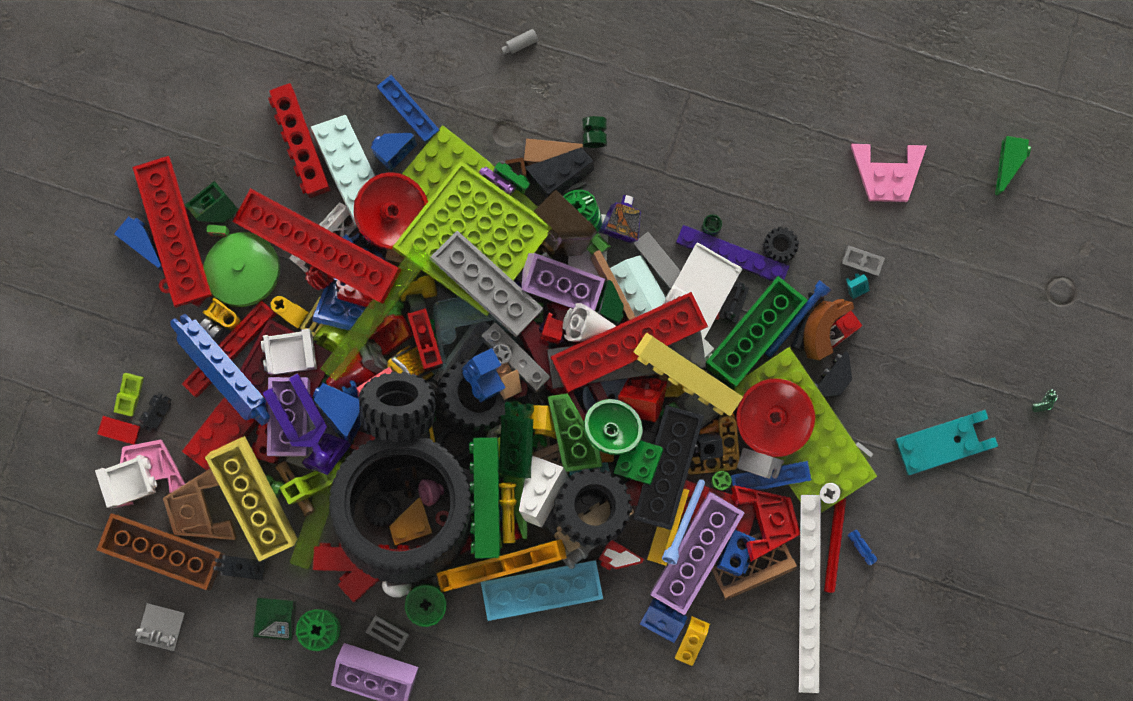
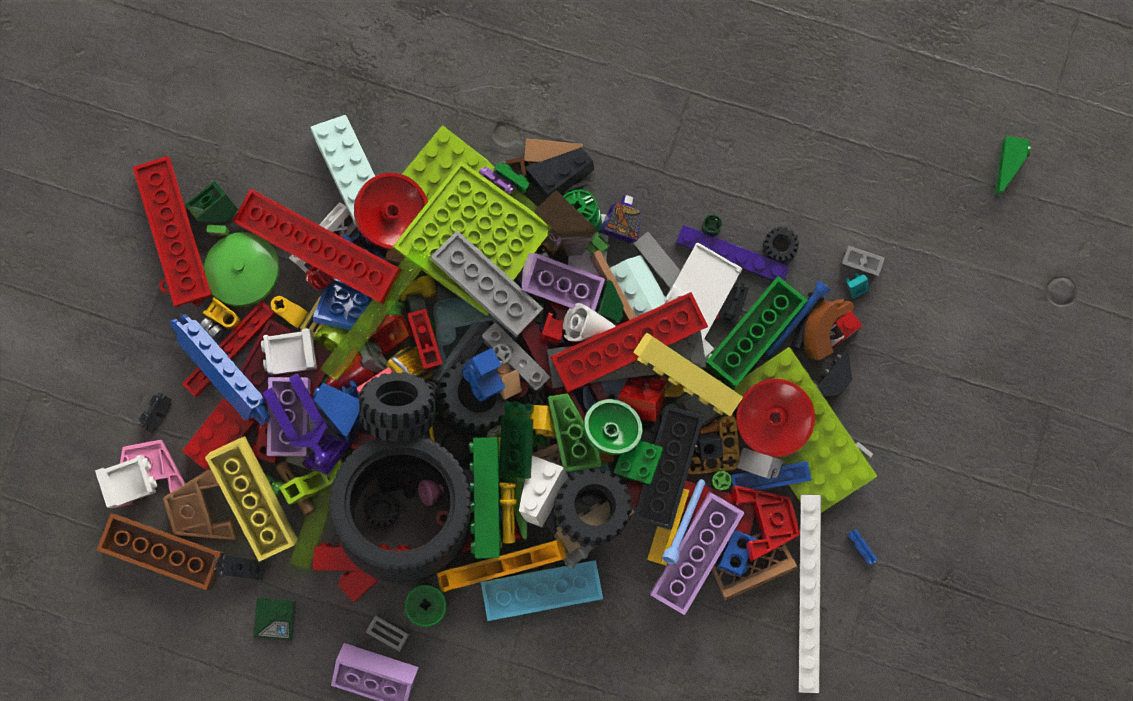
red tile [97,416,141,445] -> none
lime slope [114,373,144,417] -> none
blue slope [115,216,163,271] -> none
light grey hinge [136,603,185,651] -> none
red brick [268,83,331,198] -> none
green wheel [296,609,342,651] -> none
red hinge [336,280,378,309] -> none
blue slope [371,133,417,172] -> none
blue plate [377,75,440,143] -> none
white hair [382,581,412,598] -> none
light orange wing [389,497,432,545] -> none
light grey cylinder [501,29,539,55] -> none
dark green wheel [582,116,607,148] -> none
slope [598,540,644,571] -> none
blue bracket [640,598,687,643] -> none
yellow bracket [675,616,710,666] -> none
white wheel [820,483,841,504] -> none
red axle [824,498,846,593] -> none
bright pink wing [851,144,927,202] -> none
teal hinge [895,410,998,476] -> none
clear green arm [1032,390,1058,412] -> none

